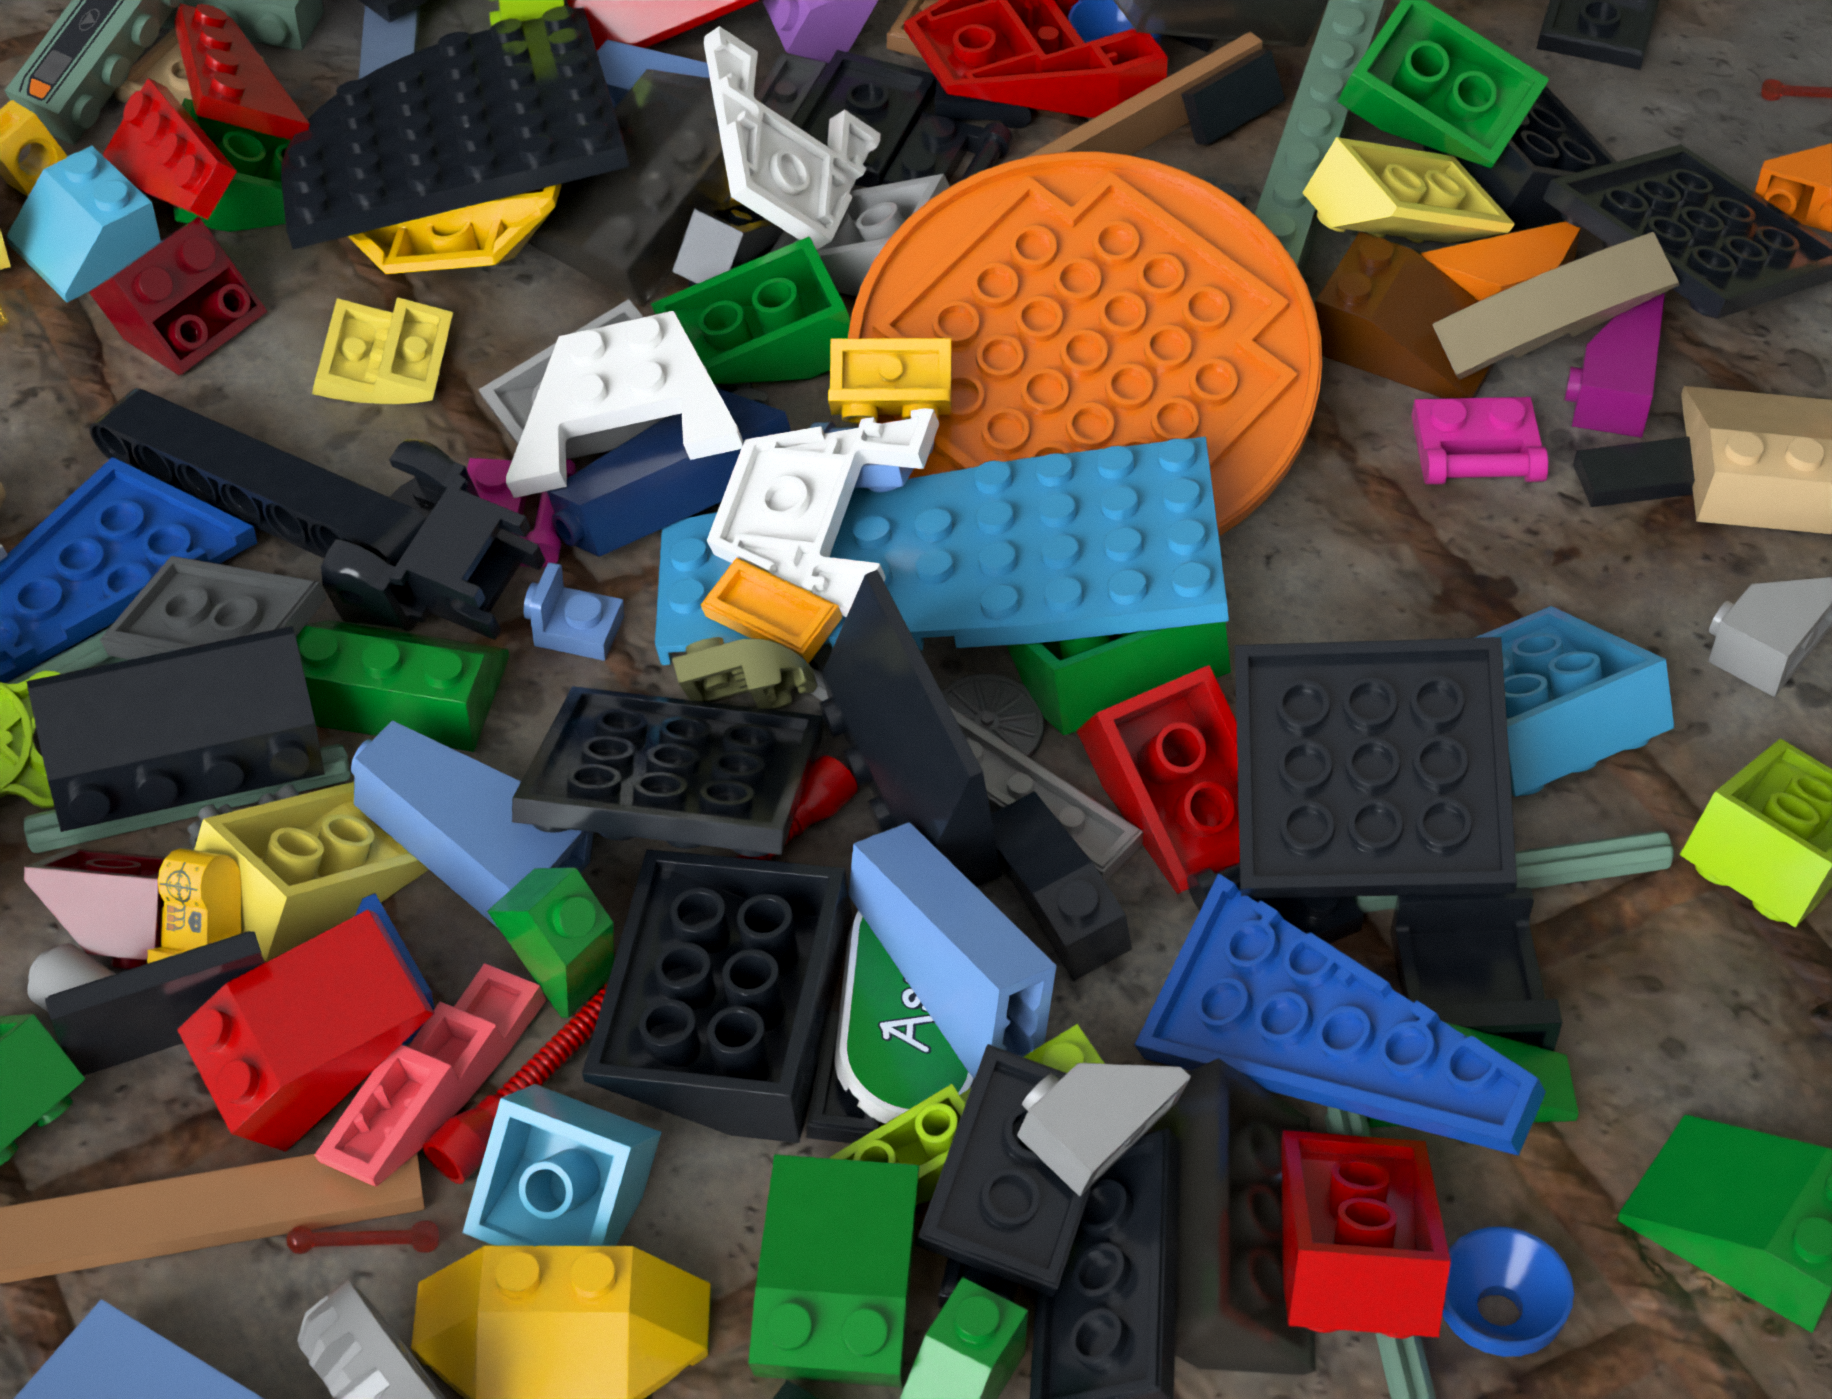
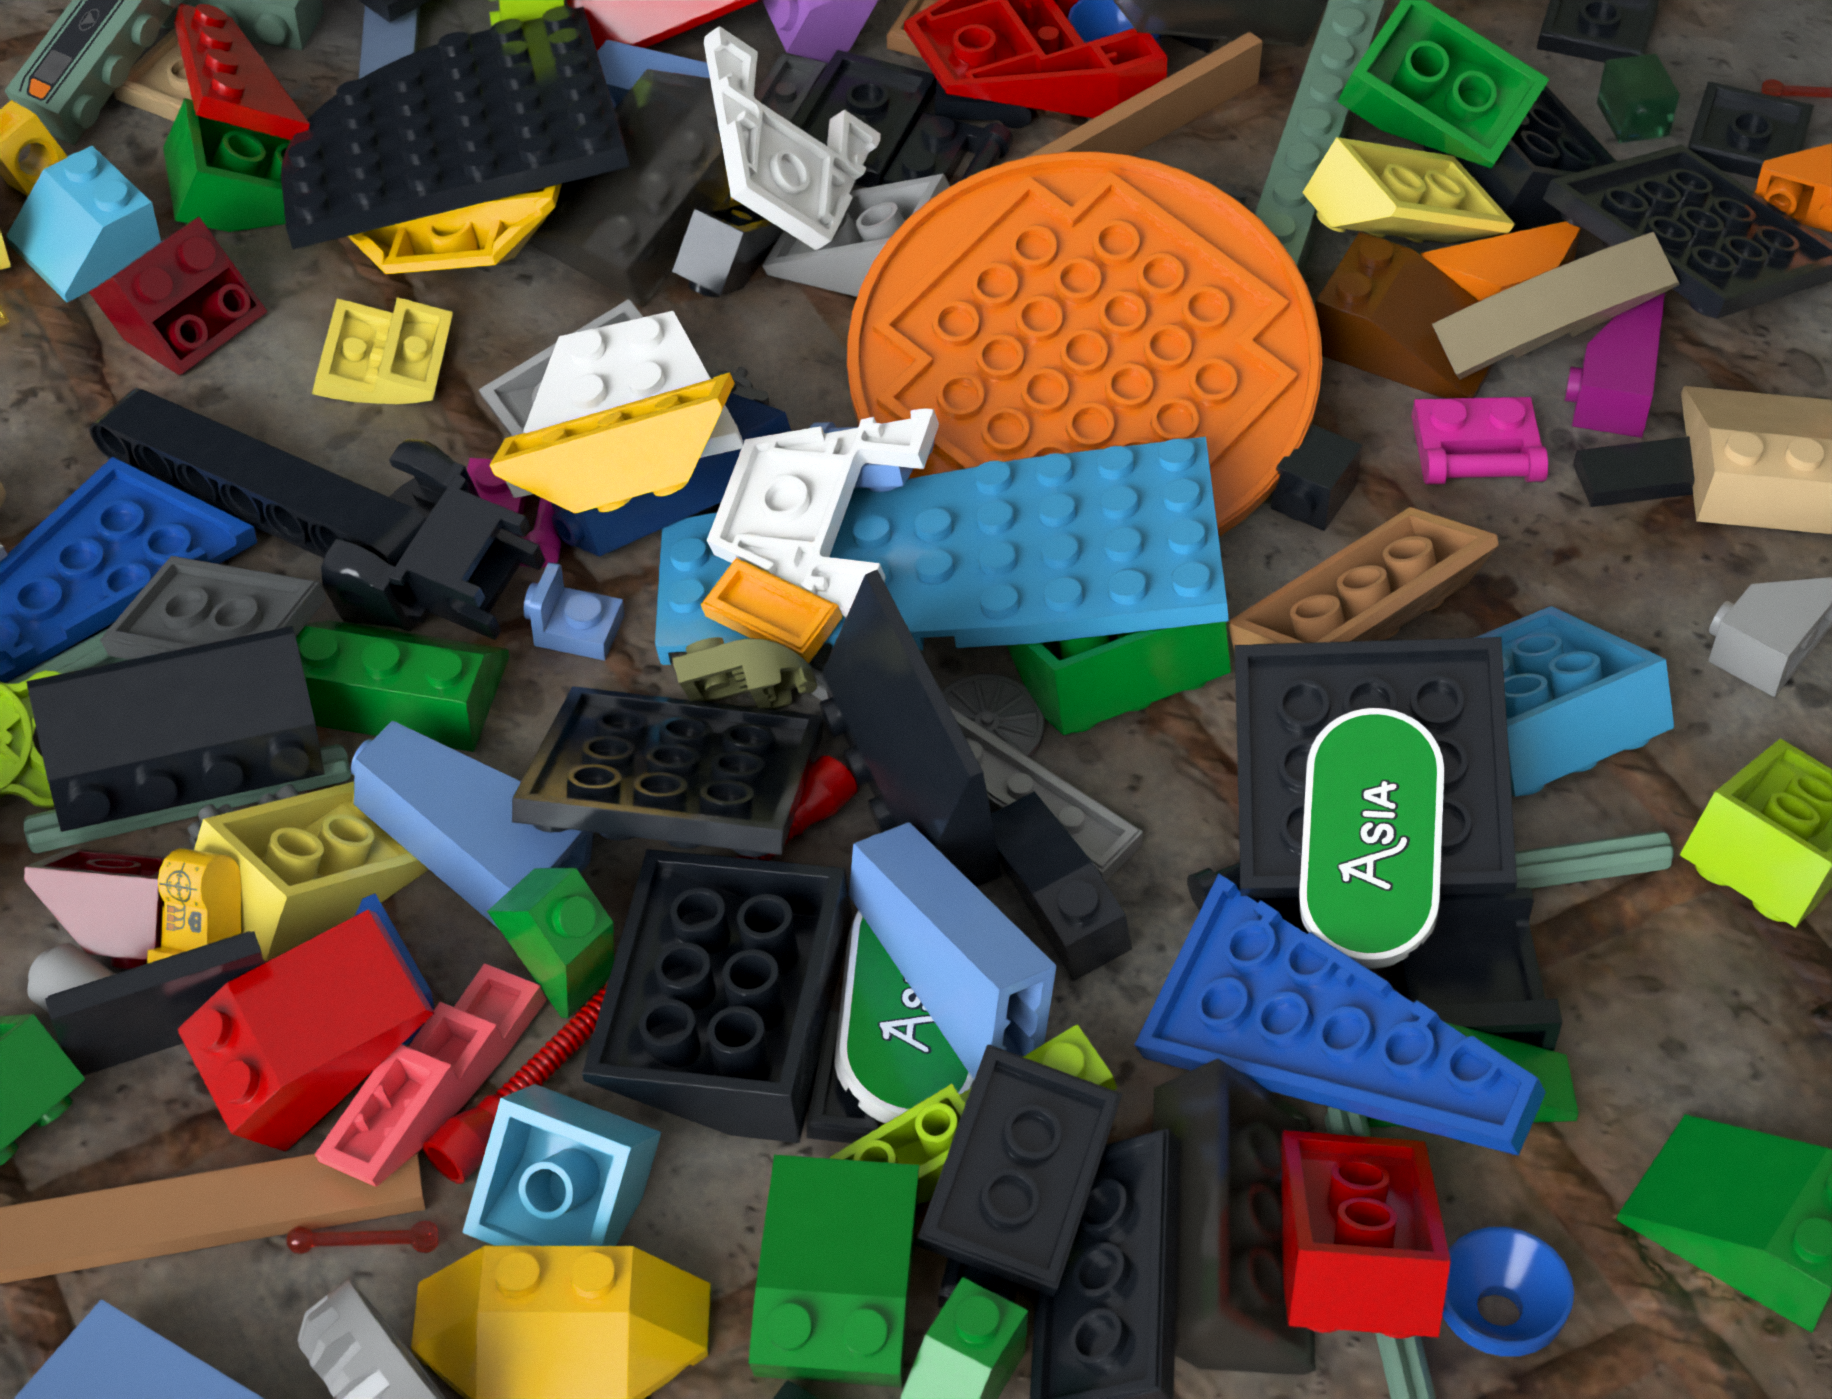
red wing [102,78,237,220] -> none
green slope [651,236,851,384] -> none
yellow bracket [828,338,952,424] -> none
light grey slope [1017,1063,1191,1197] -> none
red slope [1076,665,1240,894] -> none
black tile [1181,50,1285,145] -> none
none -> yellow wedge [490,372,735,514]
none -> medium nougat slope [1227,507,1499,653]
none -> black brick [1271,424,1363,531]
none -> green tile [1300,708,1444,968]
none -> clear green brick [1596,53,1680,143]
none -> black tile [1687,82,1814,179]

